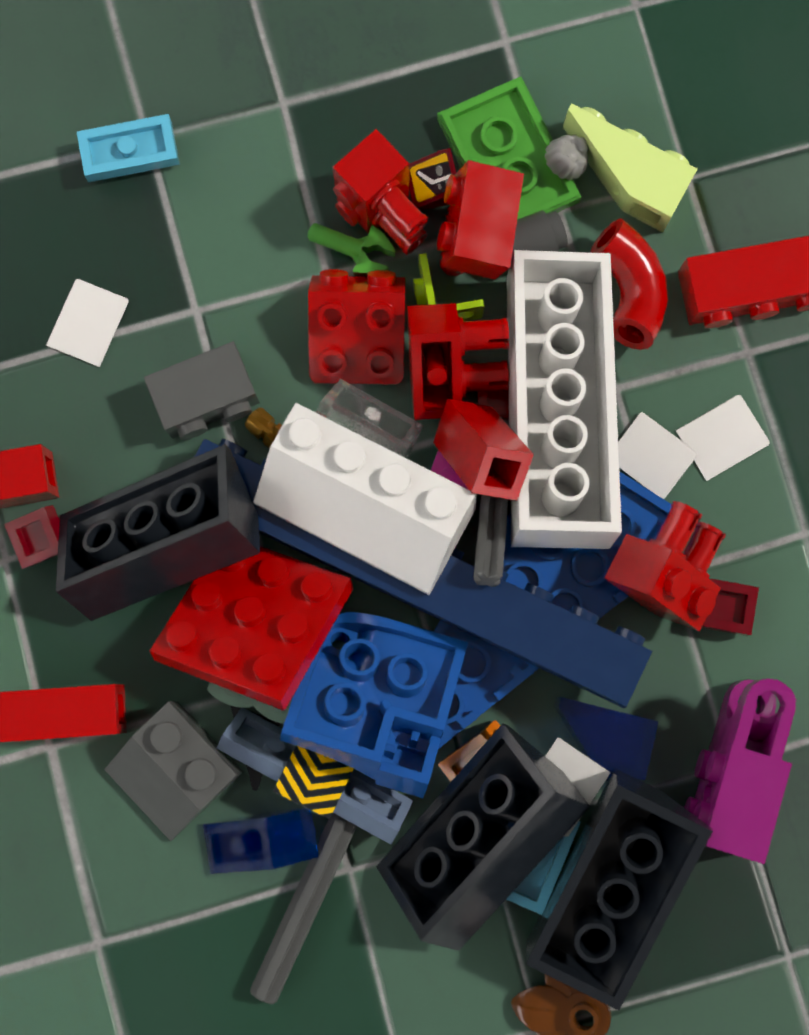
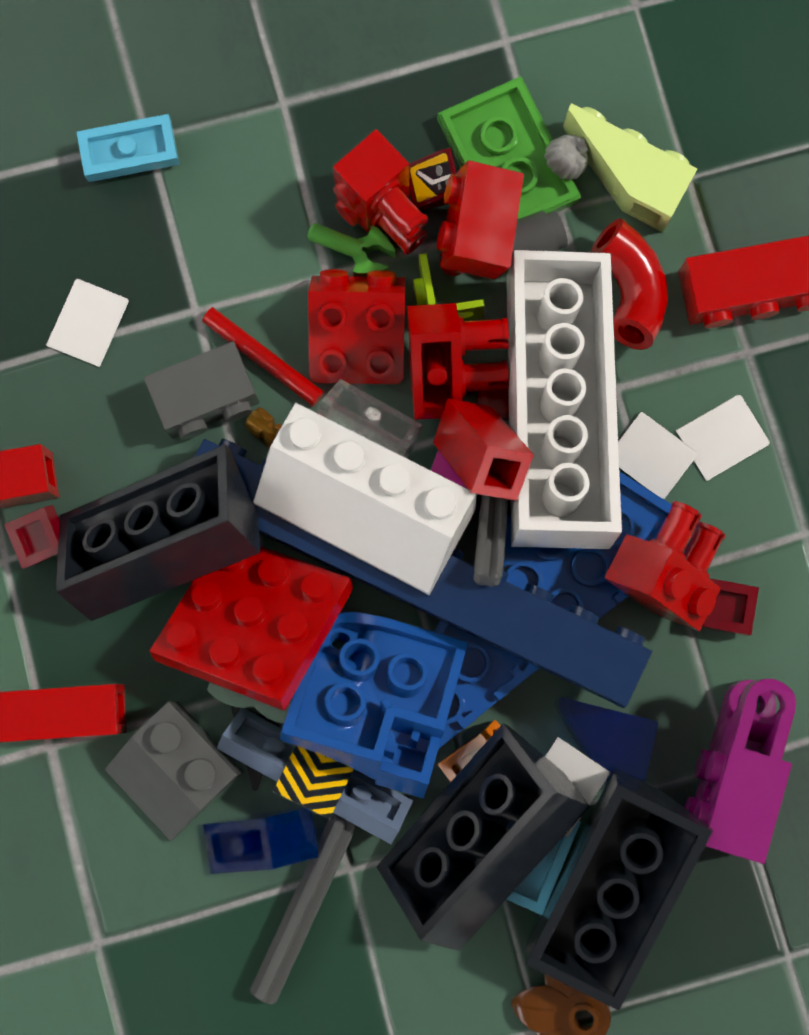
none -> red bar [202,307,324,407]

